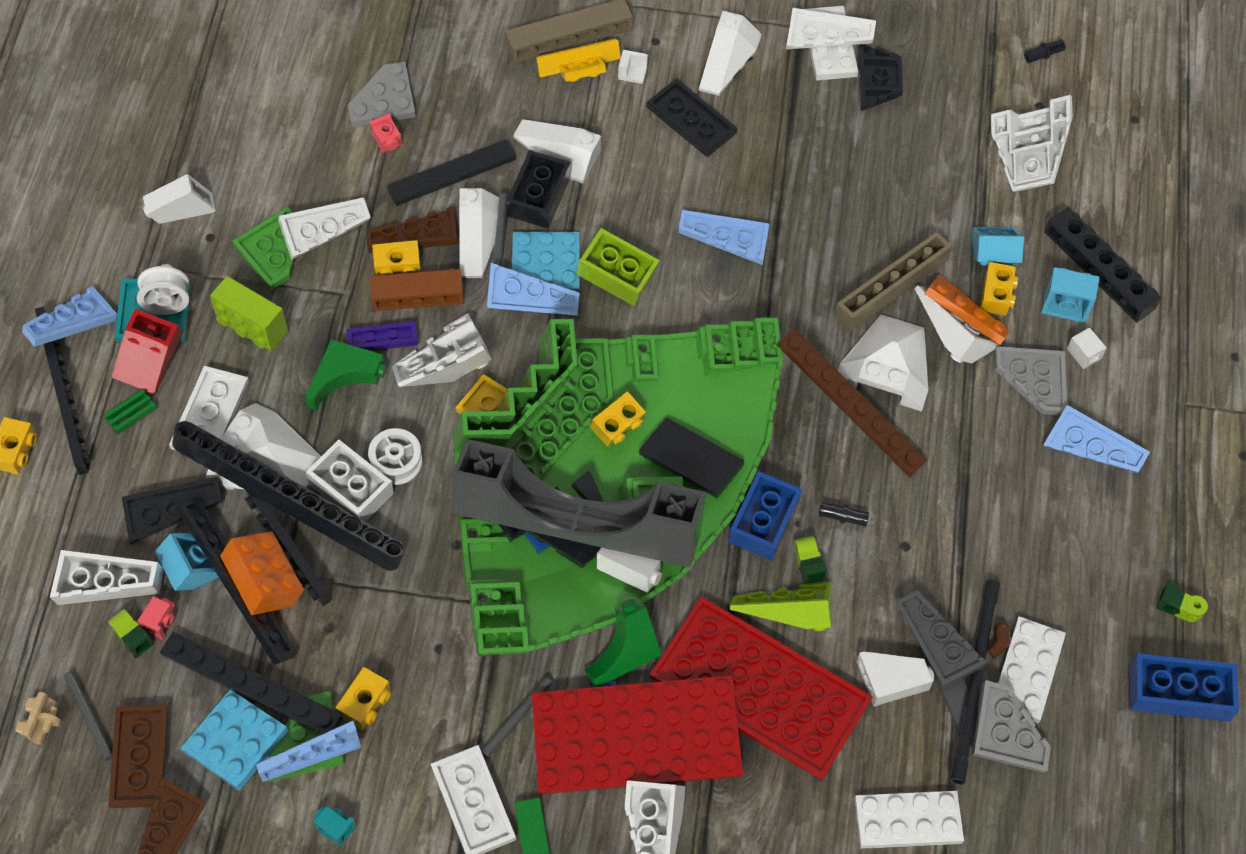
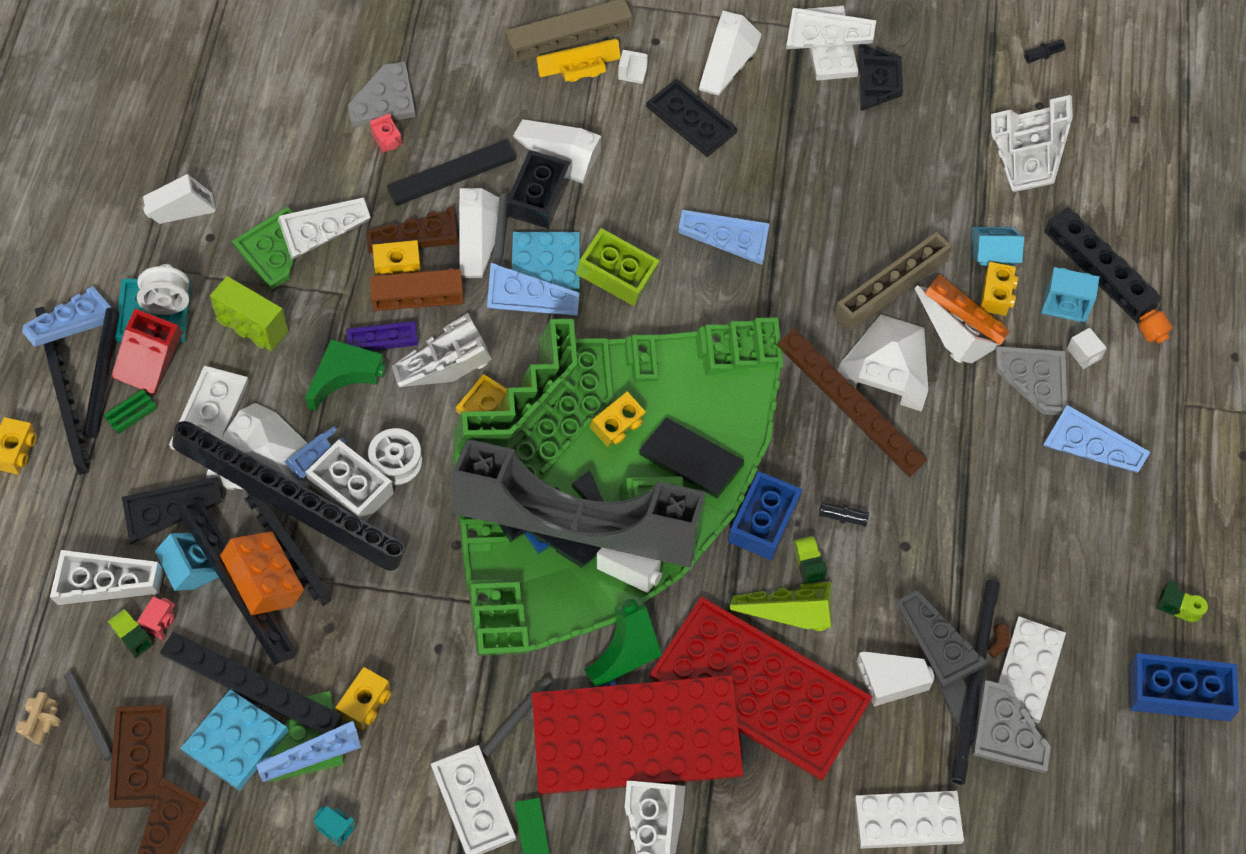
none -> black axle [83,308,119,438]
none -> medium blue hinge [284,426,346,480]
none -> orange head [1138,309,1173,344]

